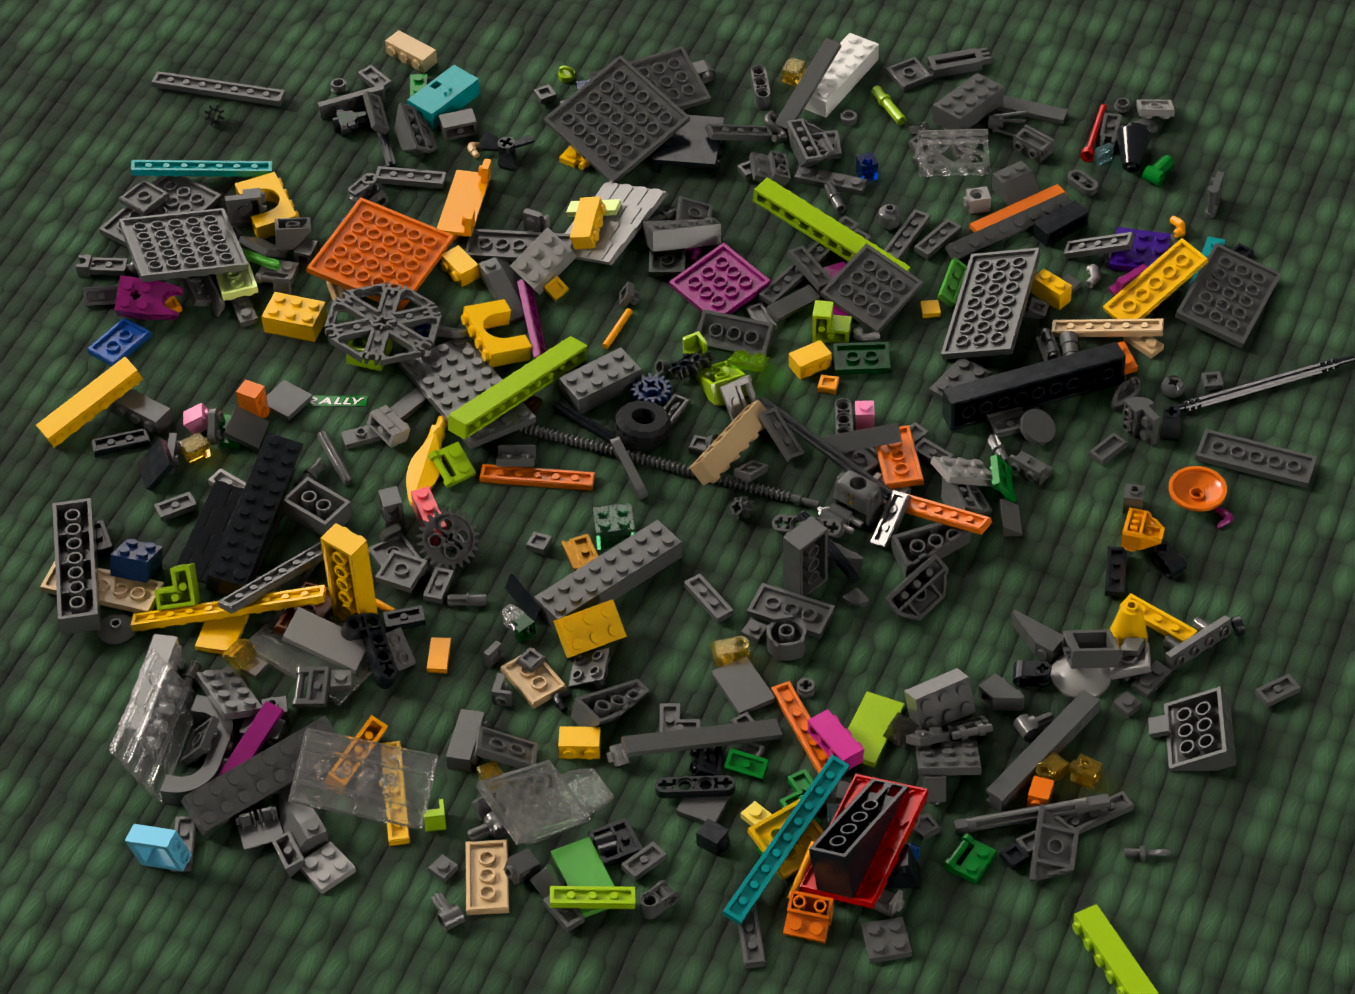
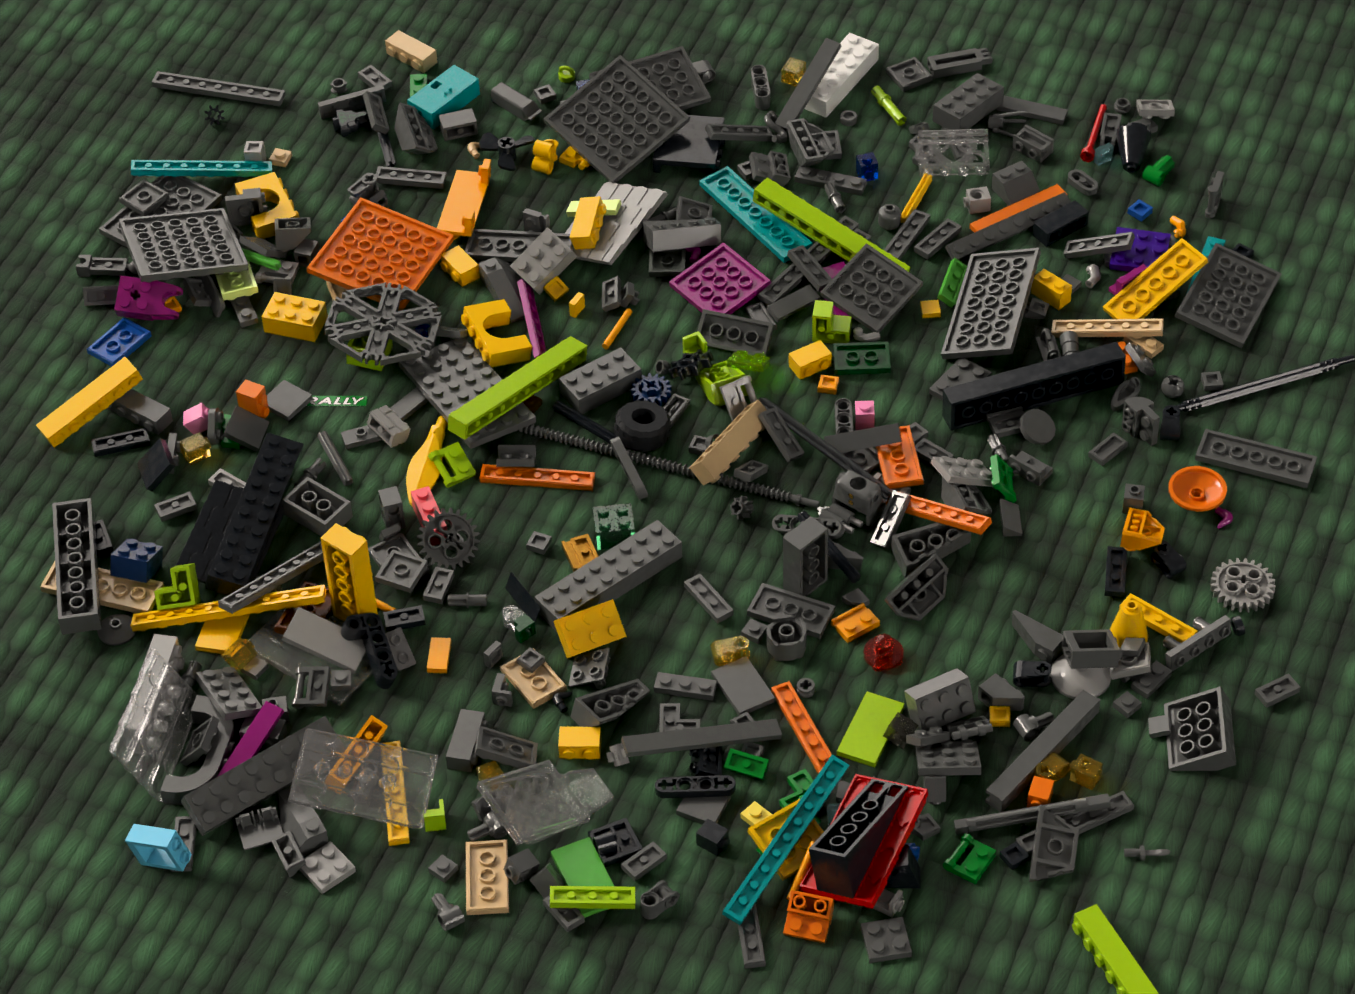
dark pink brick [808,709,864,771] -> none
none -> light grey panel [244,141,267,161]
none -> tan plate [269,148,292,168]
none -> dark grey piece [491,82,542,121]
none -> yellow piece [532,139,559,175]
none -> yellow tile [569,292,585,318]
none -> dark grey plate [602,276,621,312]
none -> dark grey plate [654,672,717,701]
none -> teal plate [699,166,813,263]
none -> light orange plate [831,603,880,643]
none -> clear red plate [864,634,904,672]
none -> yellow axle [901,173,932,223]
none -> yellow tile [989,706,1010,727]
none -> dark grey plate [1124,342,1157,377]
none -> blue plate [1127,199,1153,222]
none -> light grey gear [1210,558,1276,613]

